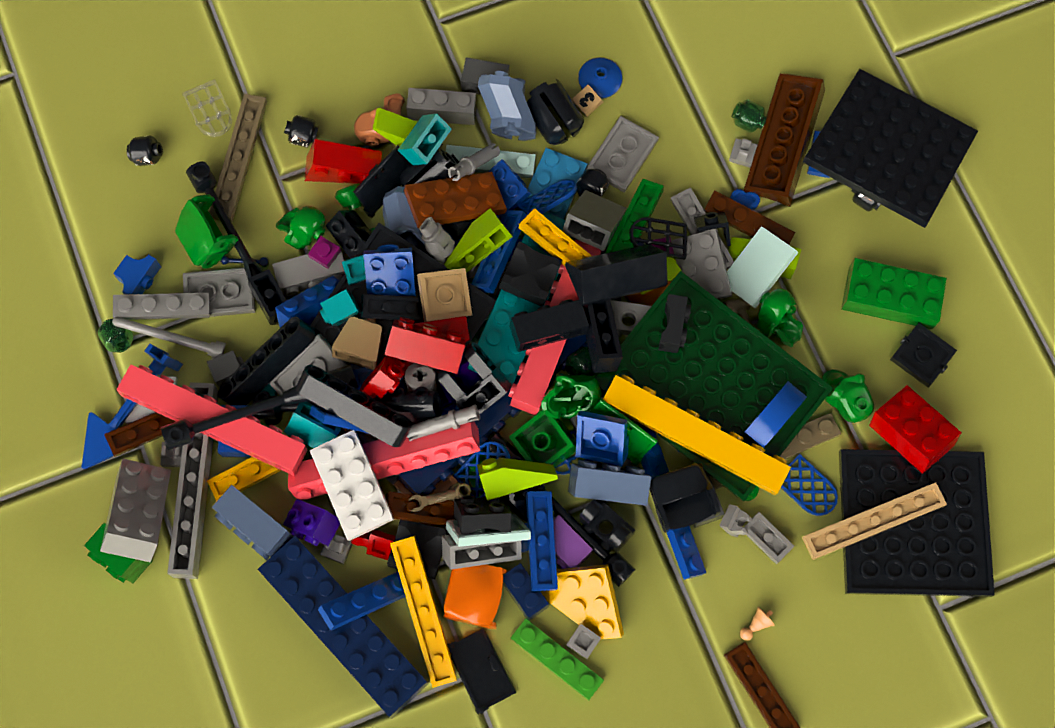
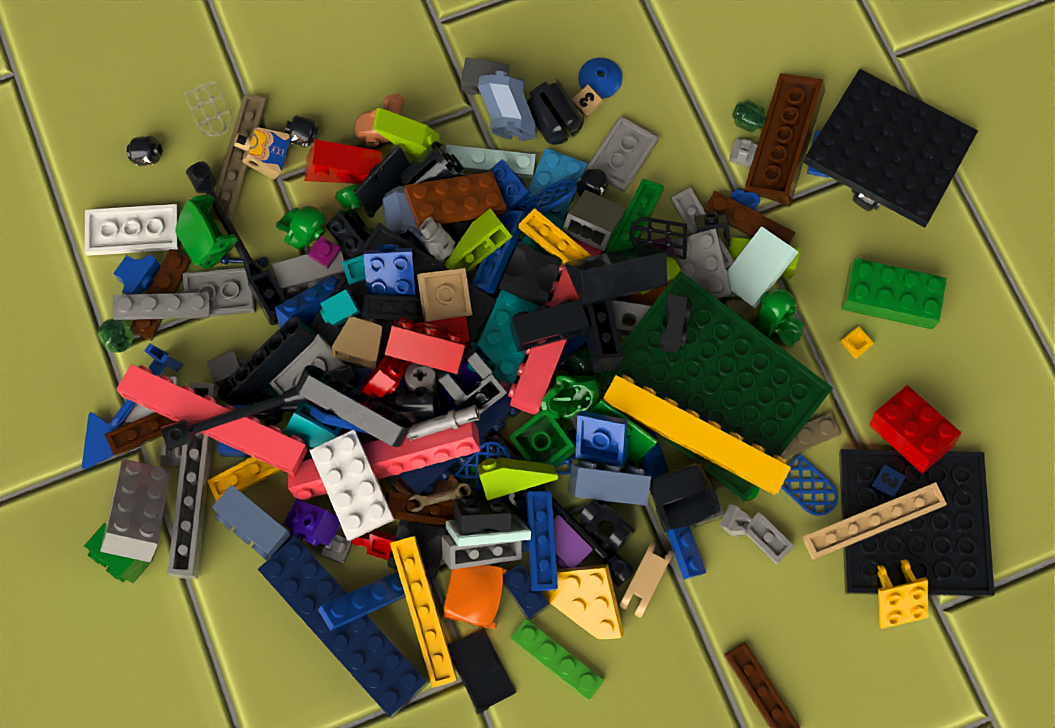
light grey piece [112,317,226,359] -> none
teal brick [398,113,452,165] -> none
light grey brick [406,88,477,125] -> none
light grey pin [448,143,500,181] -> none
light grey tile [567,624,601,659] -> none
light nougat piece [740,607,775,641] -> none
blue brick [745,381,807,448] -> none
green head [821,369,874,423] -> none
black plate [890,323,957,388] -> none
none -> white plate [84,204,179,256]
none -> reddish brown plate [129,249,192,341]
none -> torso [233,127,291,180]
none -> tan piece [619,542,673,618]
none -> yellow tile [840,326,874,359]
none -> dark blue tile [871,464,906,498]
none -> yellow plate [877,559,928,629]

